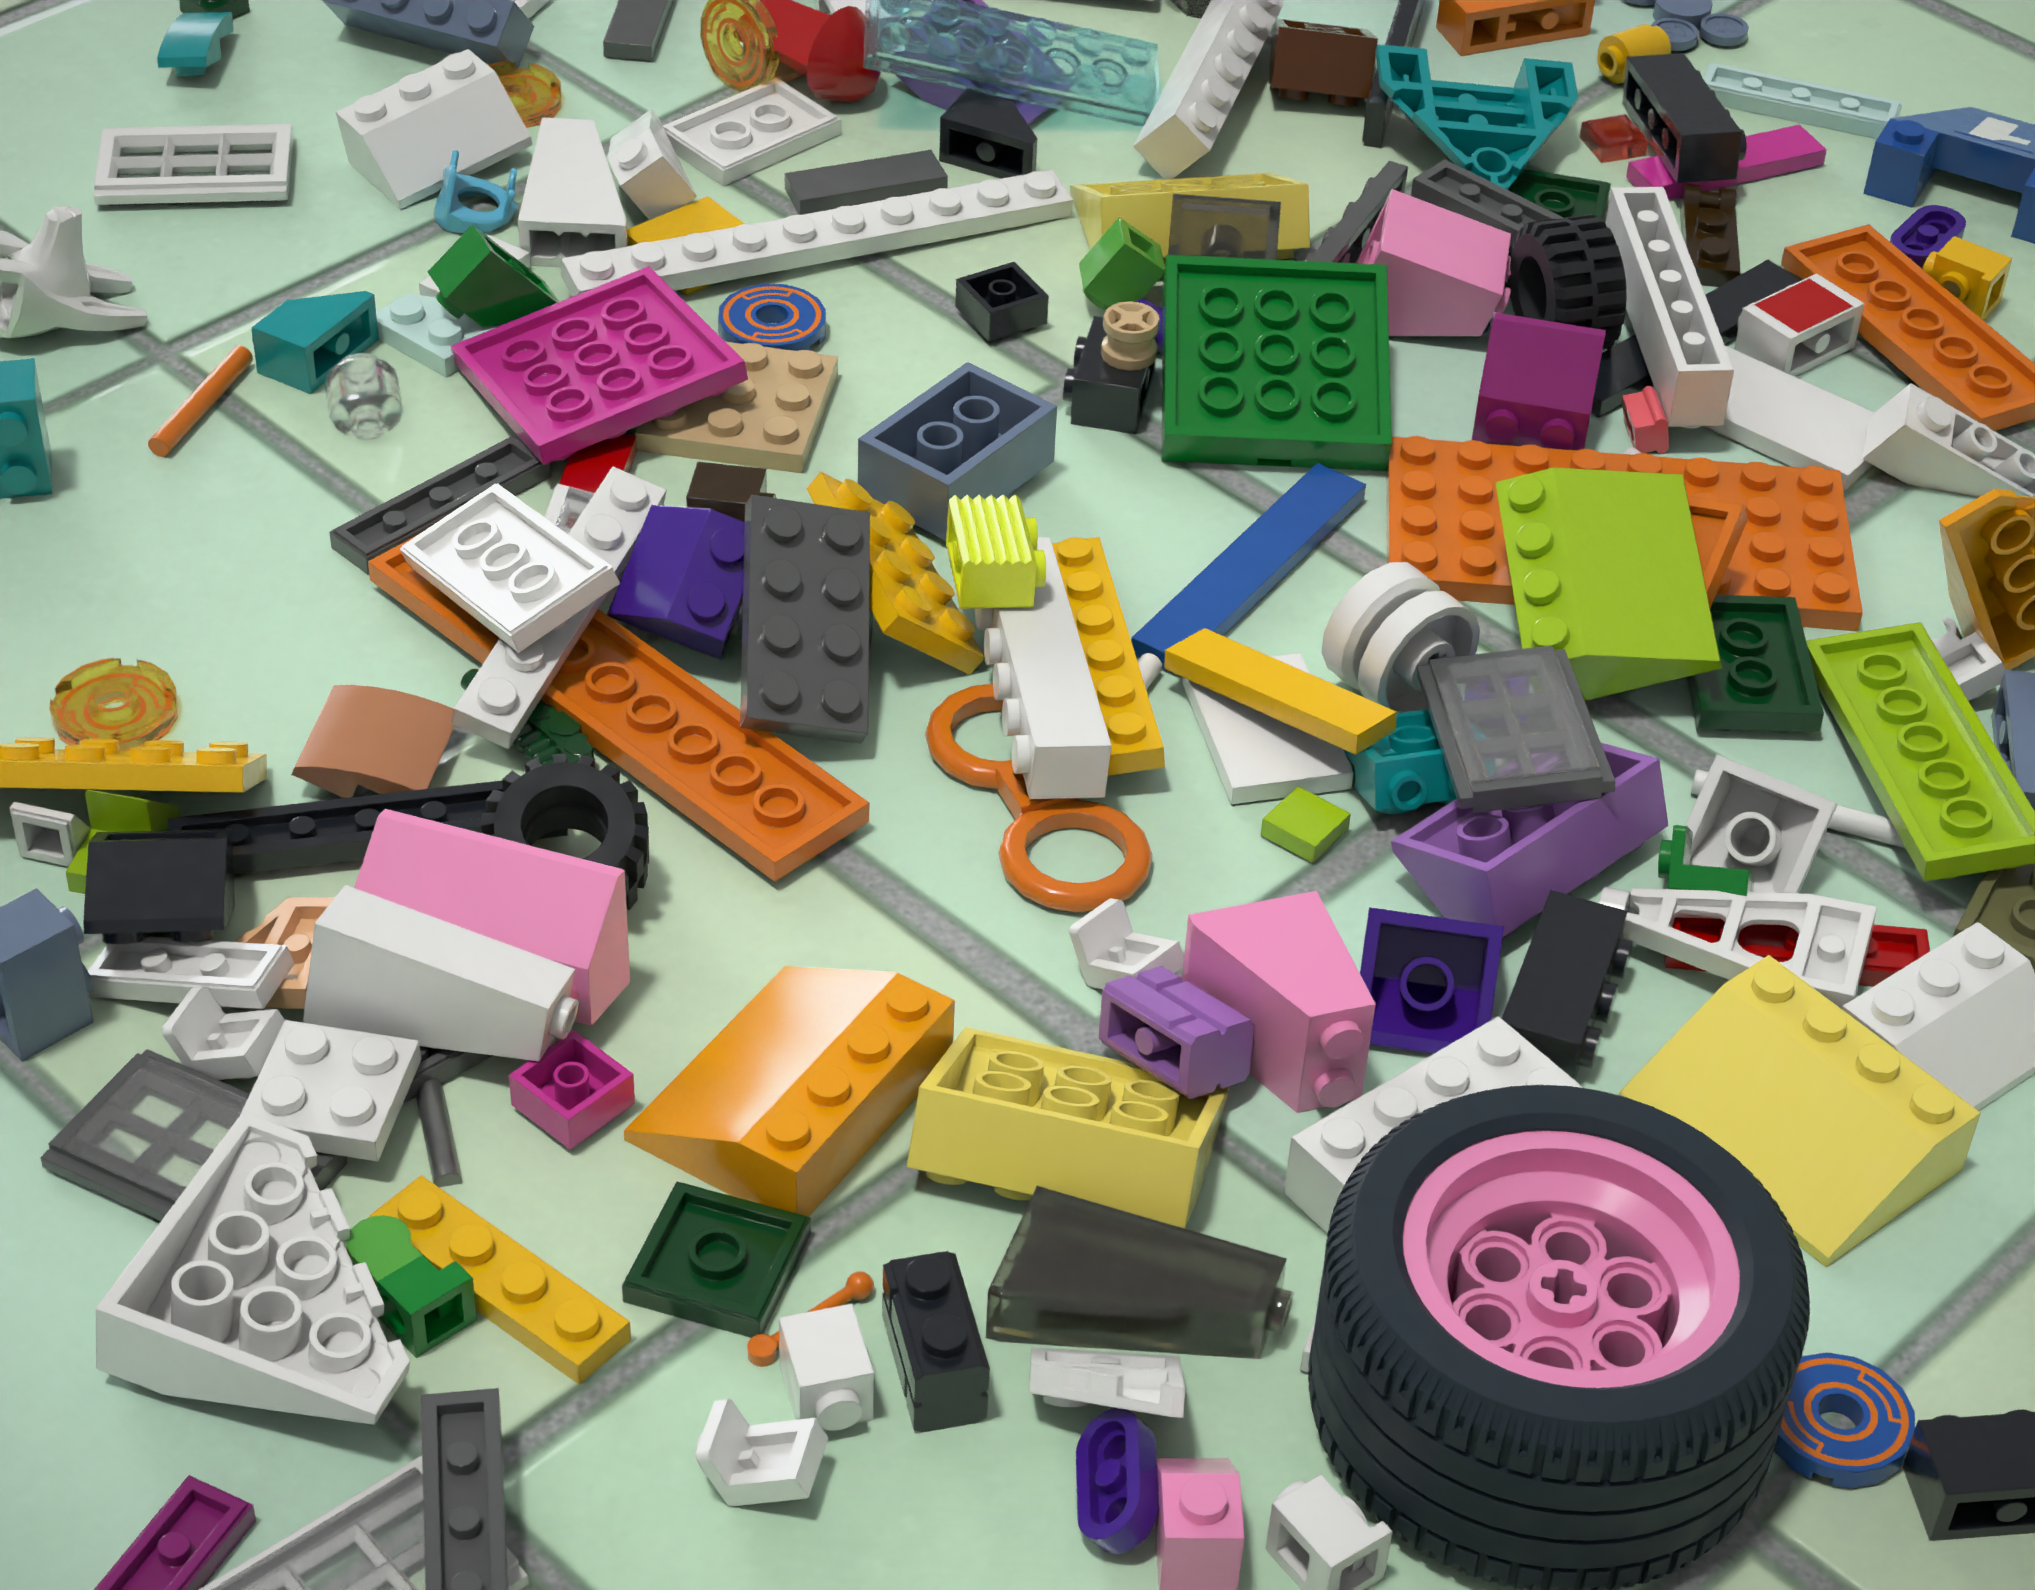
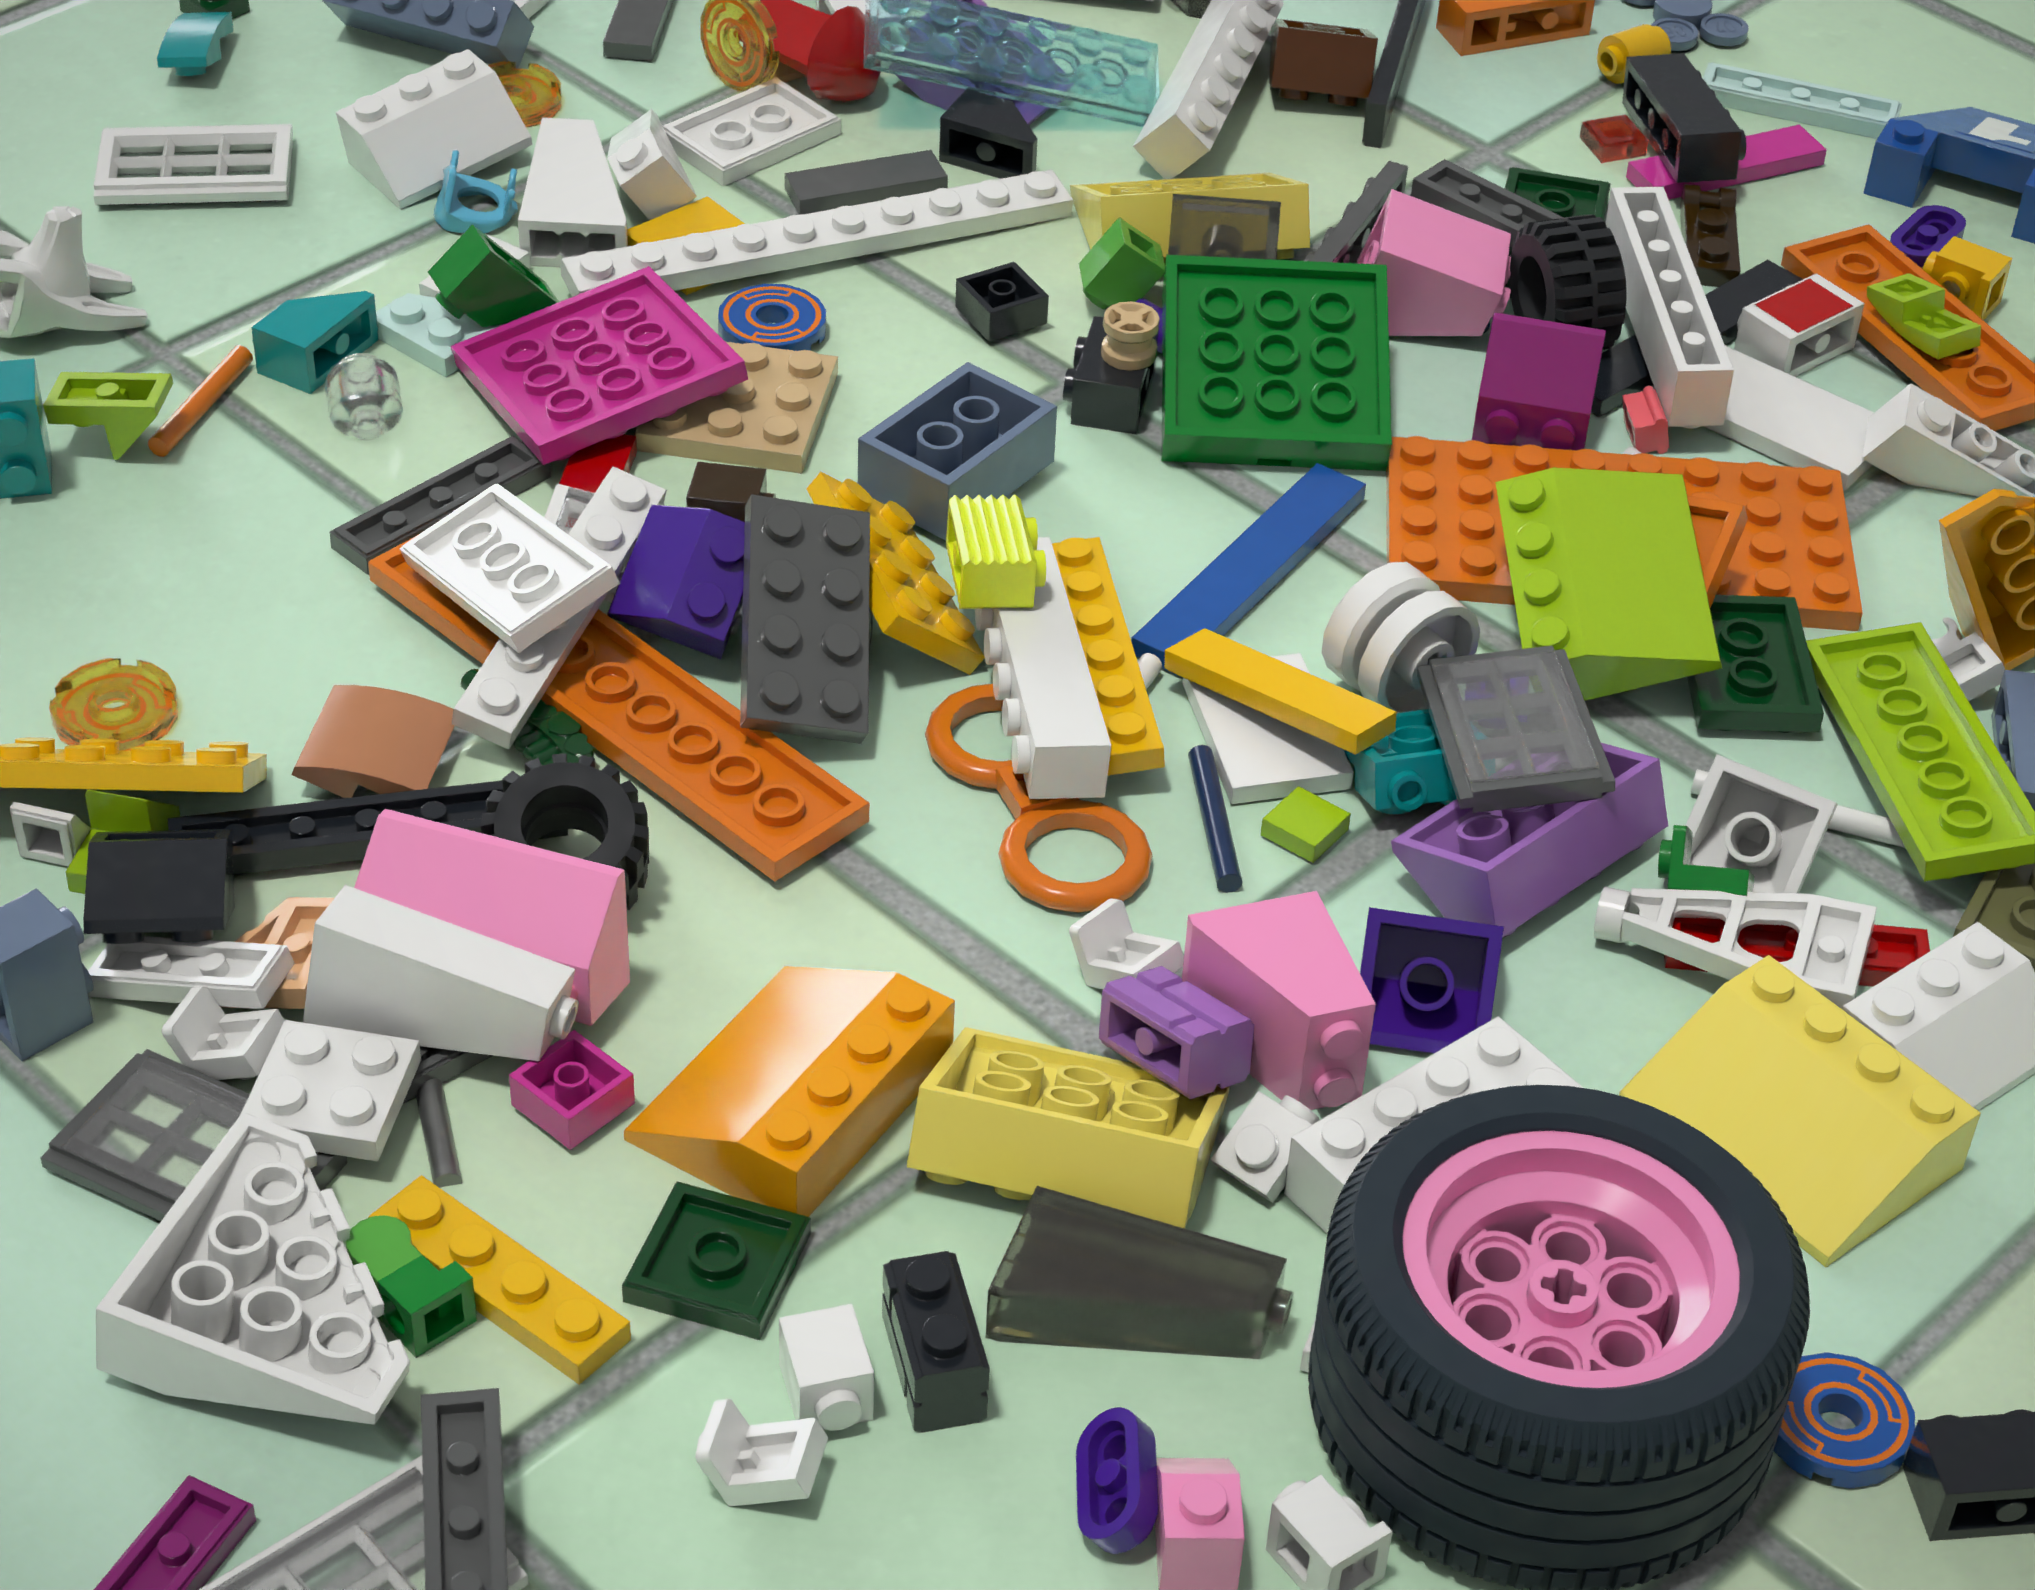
orange hinge [747,1271,874,1367] -> none
white wing [1029,1348,1185,1418] -> none
teal wedge [1375,44,1579,190] -> none
black brick [1502,890,1634,1080] -> none
none -> lime slope [43,372,174,460]
none -> dark blue bar [1188,745,1242,893]
none -> white bracket [1211,1091,1320,1203]
none -> lime slope [1867,273,1981,359]

